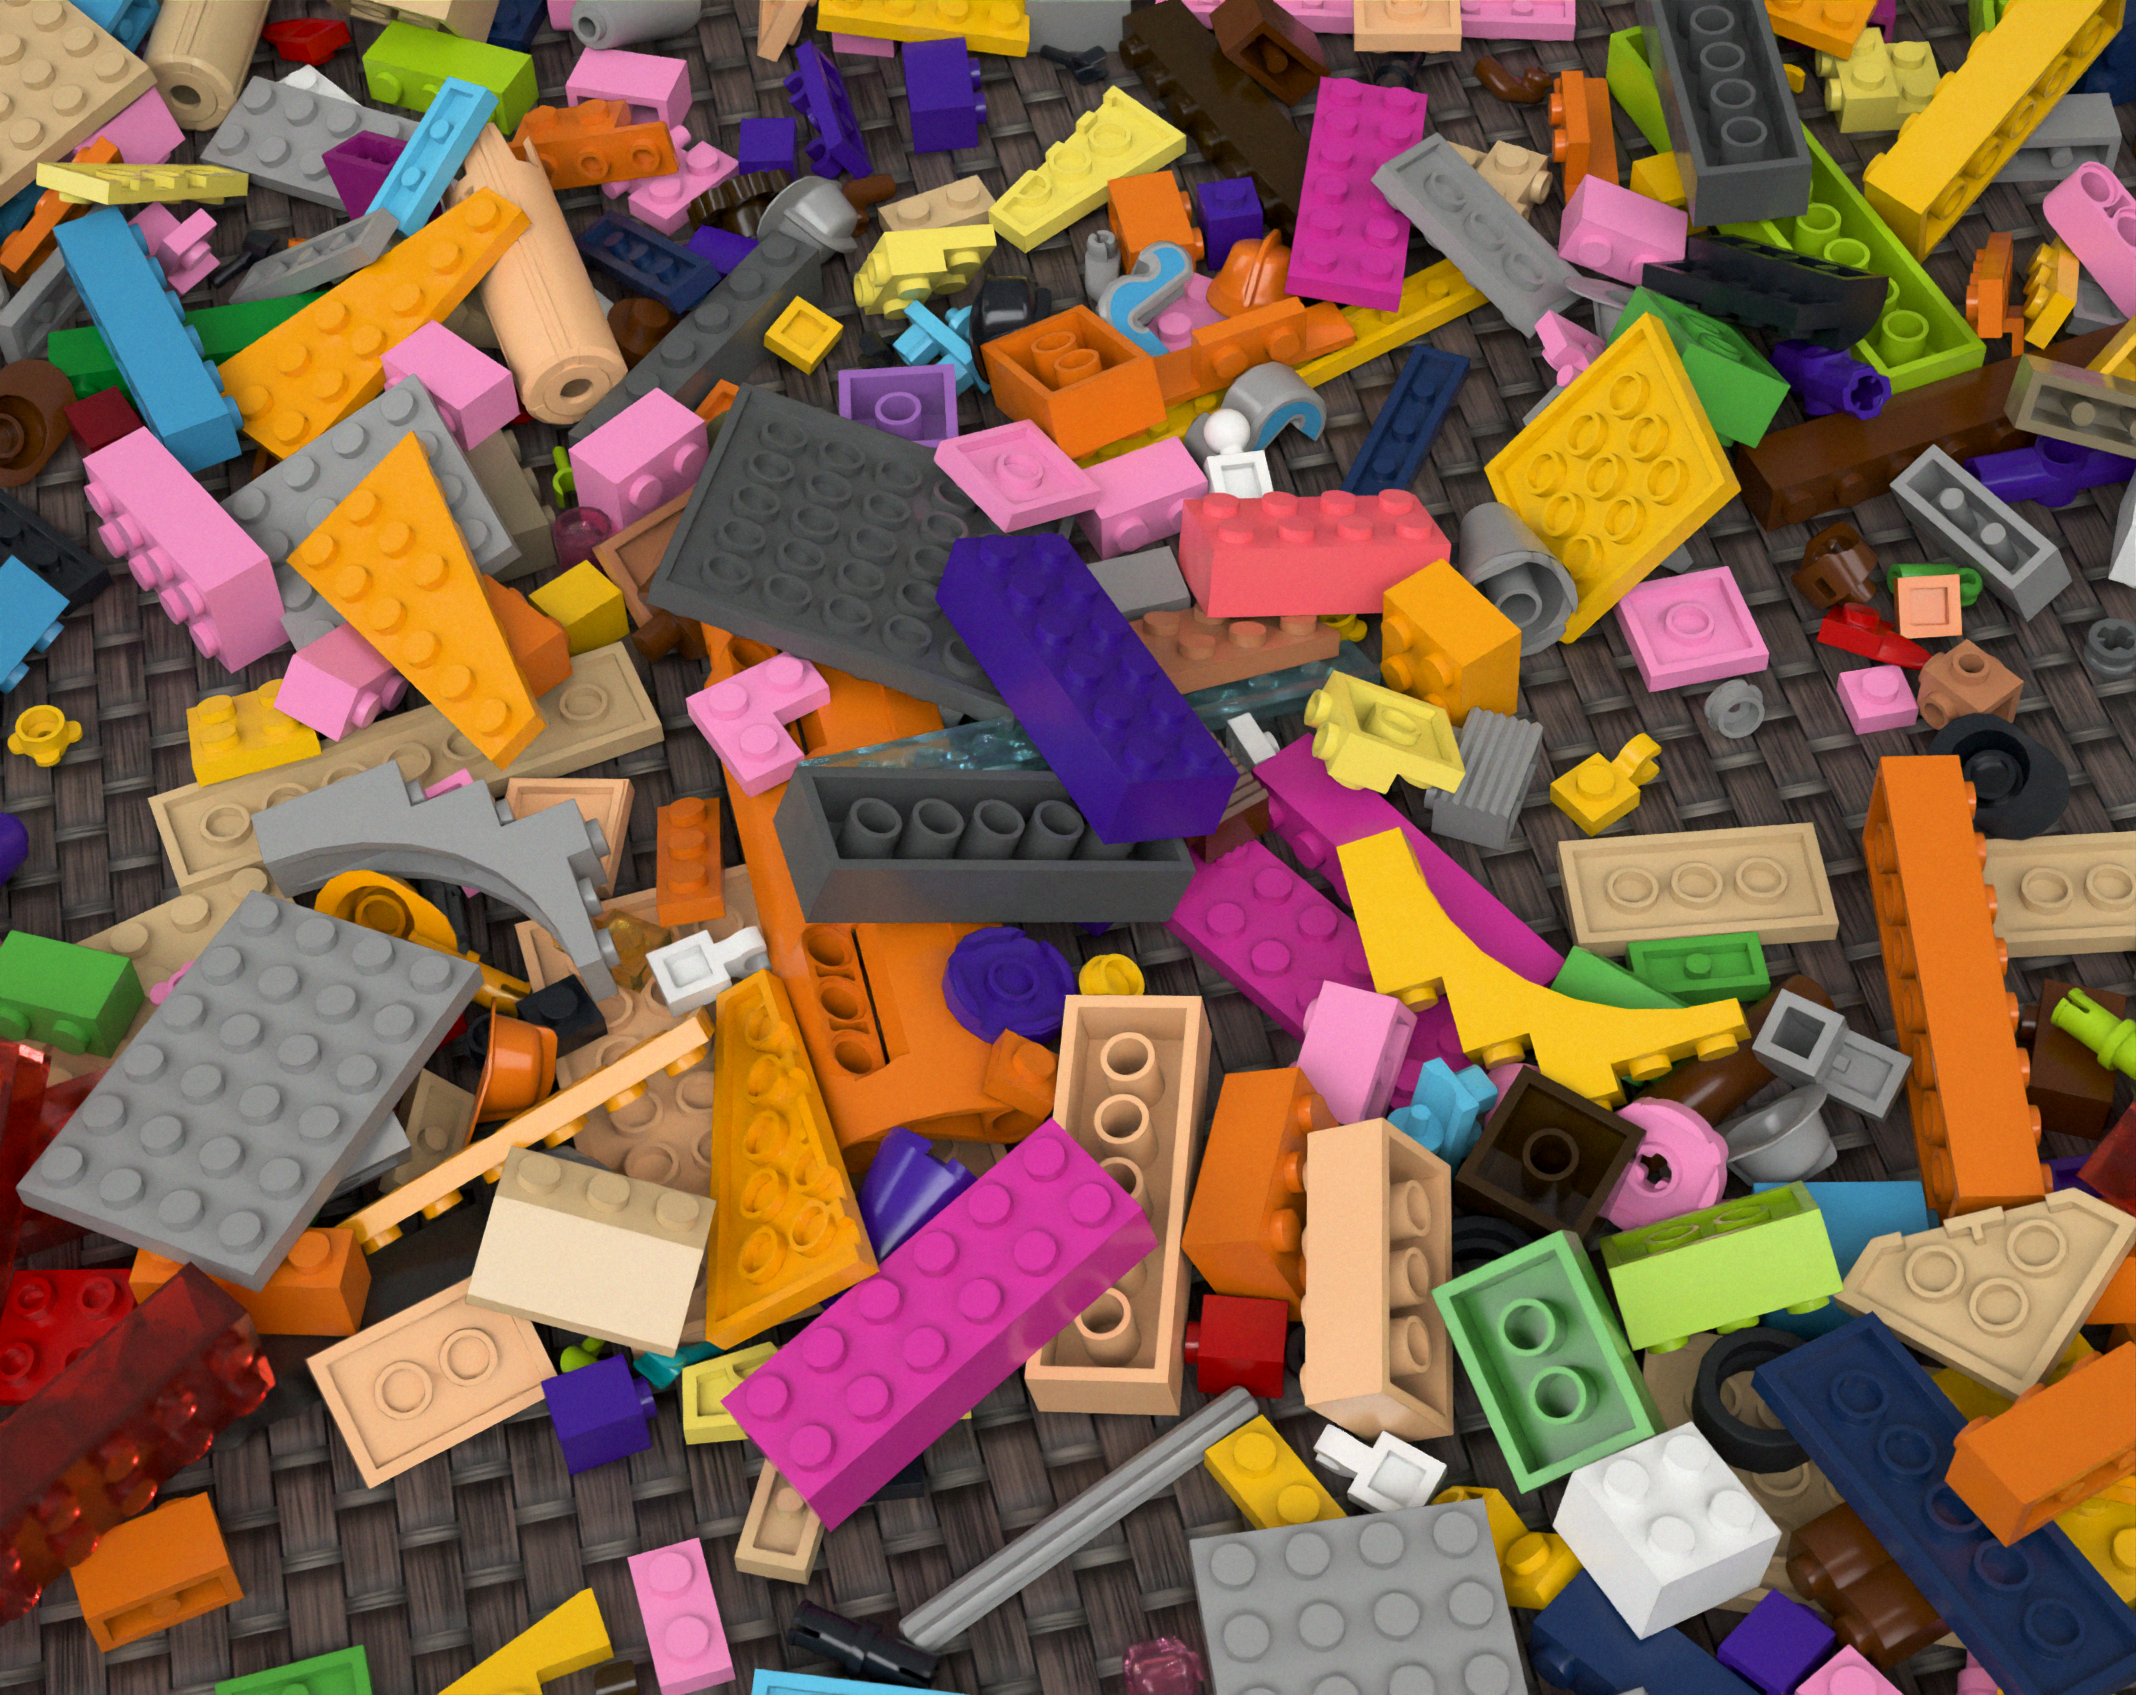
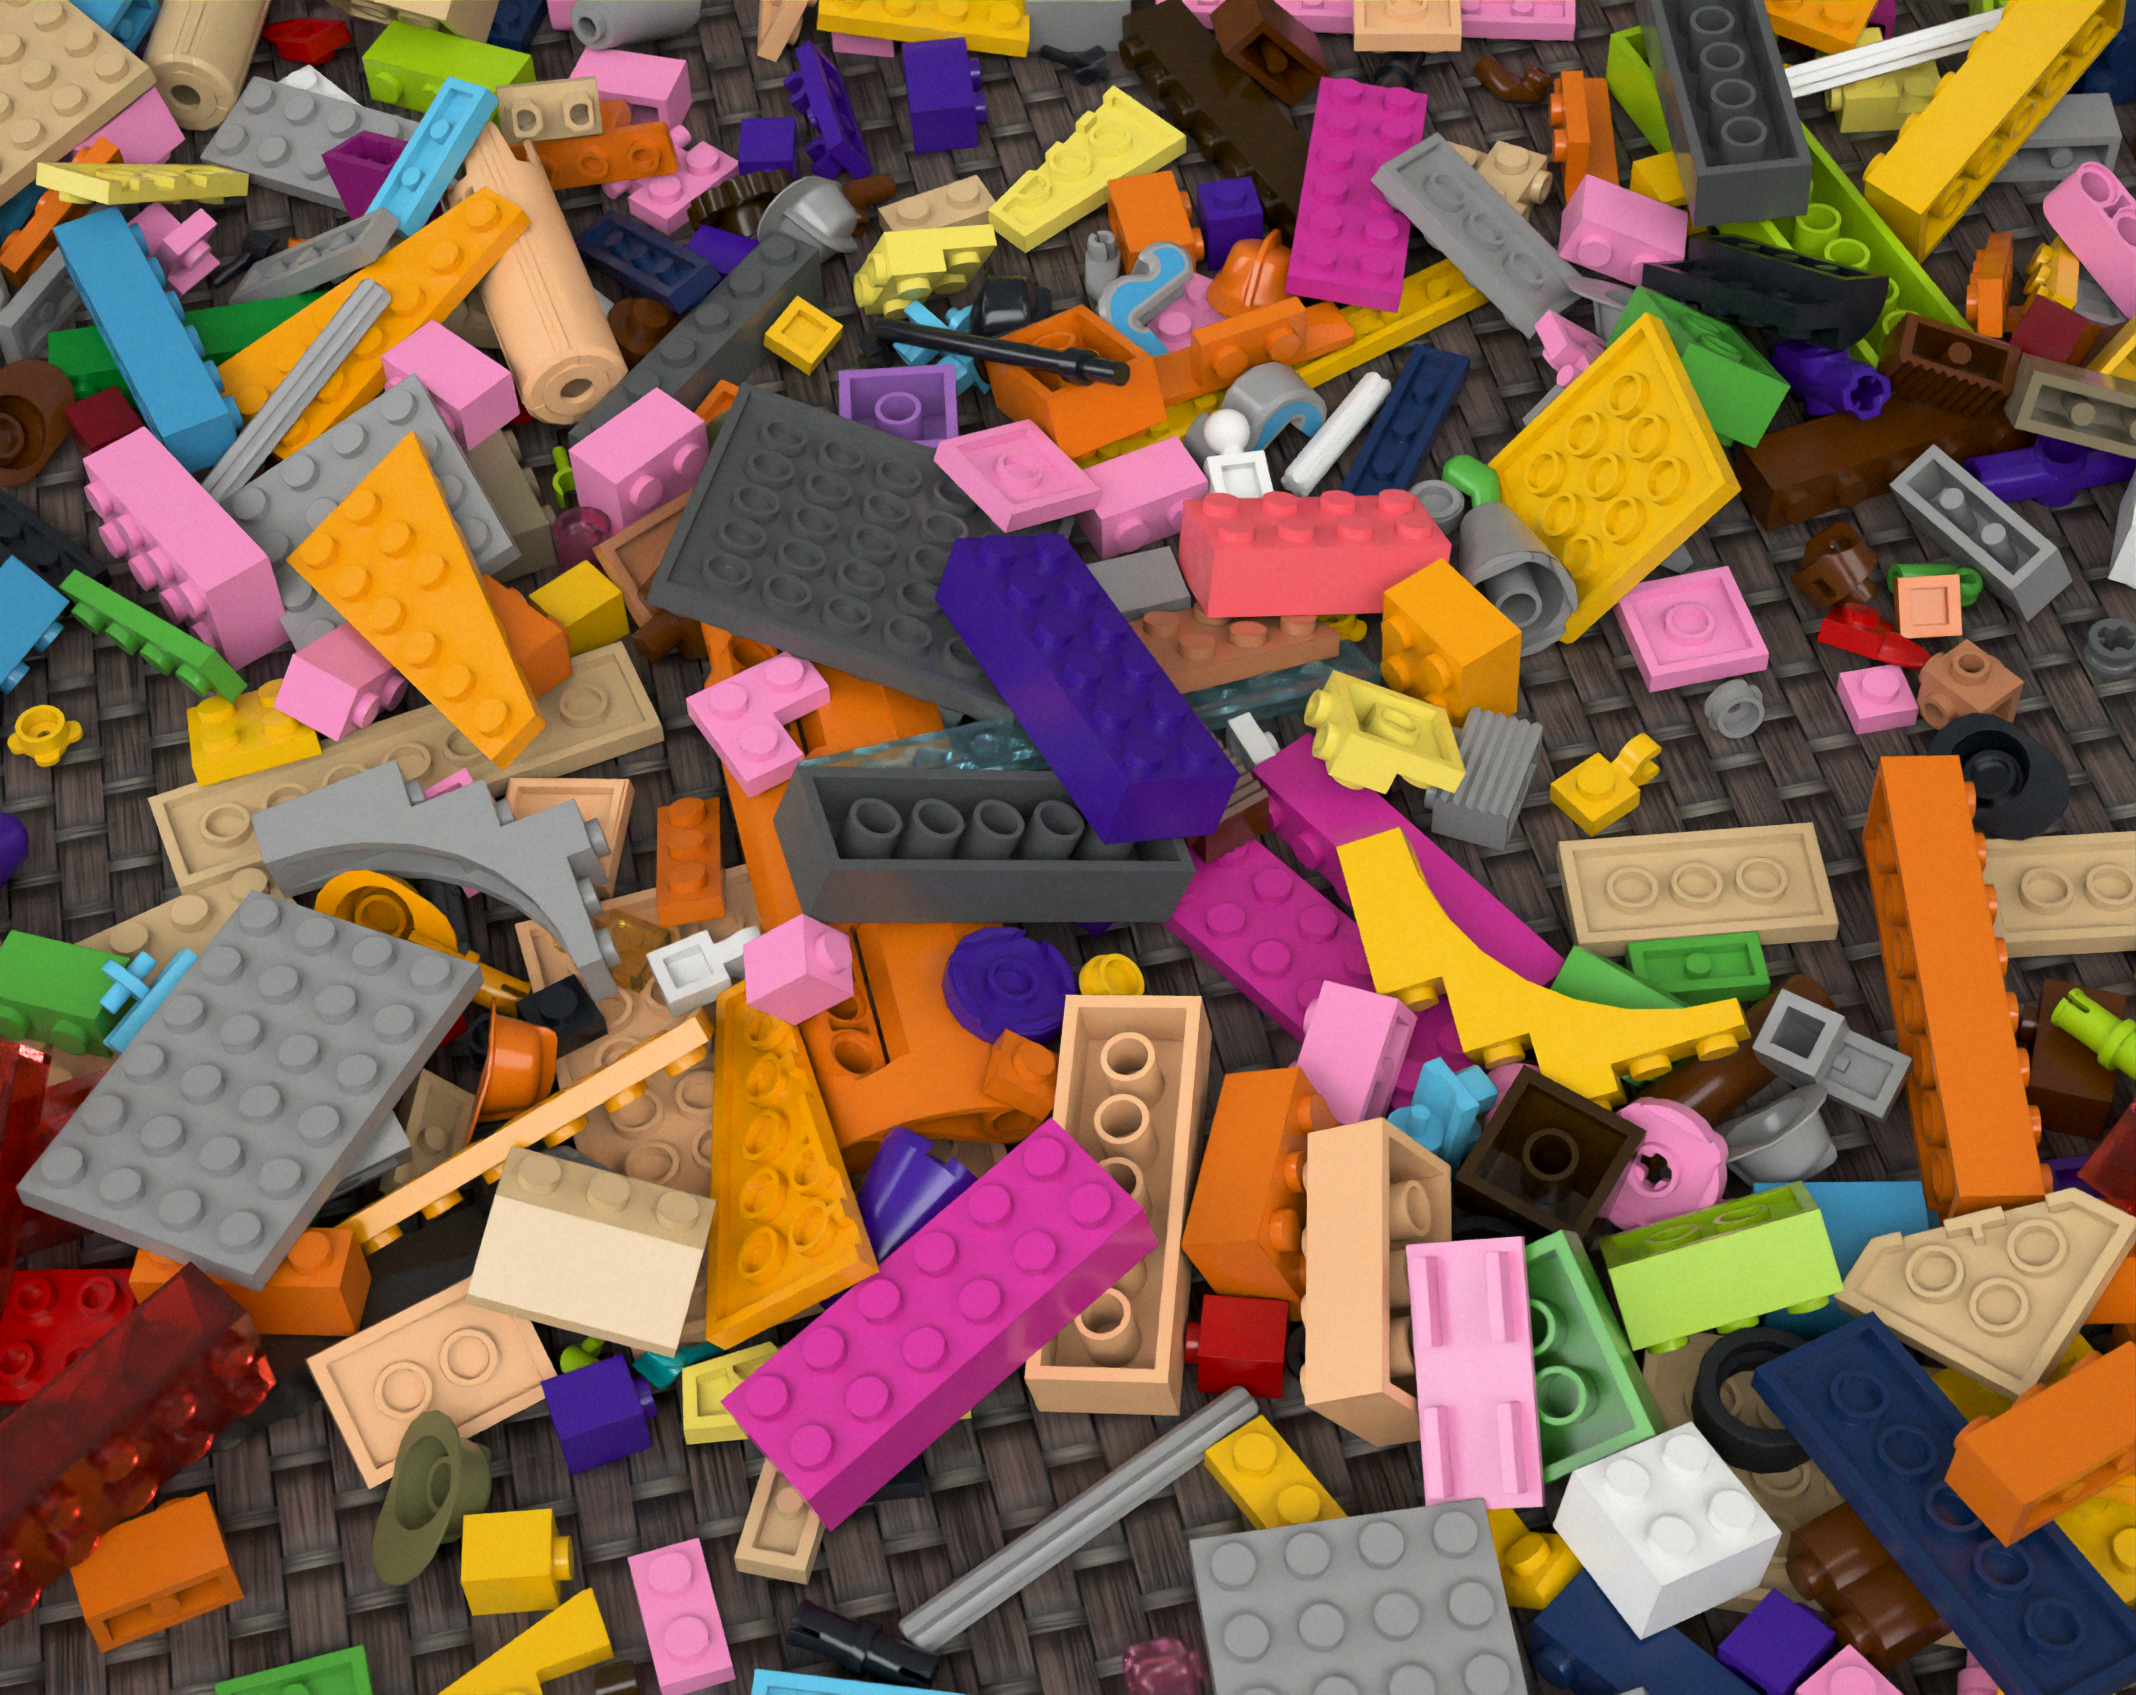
white plate [1313,1424,1447,1513] -> none
none -> bright green plate [59,569,248,704]
none -> medium azure hips [98,948,198,1055]
none -> light grey axle [200,278,391,504]
none -> olive piece [373,1410,492,1586]
none -> yellow brick [461,1508,574,1616]
none -> tan hips [496,76,603,144]
none -> bright pink brick [743,914,854,1026]
none -> black bar [874,317,1130,387]
none -> white axle [1281,372,1392,497]
none -> bright pink brick [1406,1236,1546,1509]
none -> light grey tile [1408,480,1464,535]
none -> bright green arm [1441,455,1501,509]
none -> white axle [1784,6,2005,99]
none -> reddish brown brick [1876,311,2021,422]
none -> dark red brick [2008,294,2104,369]

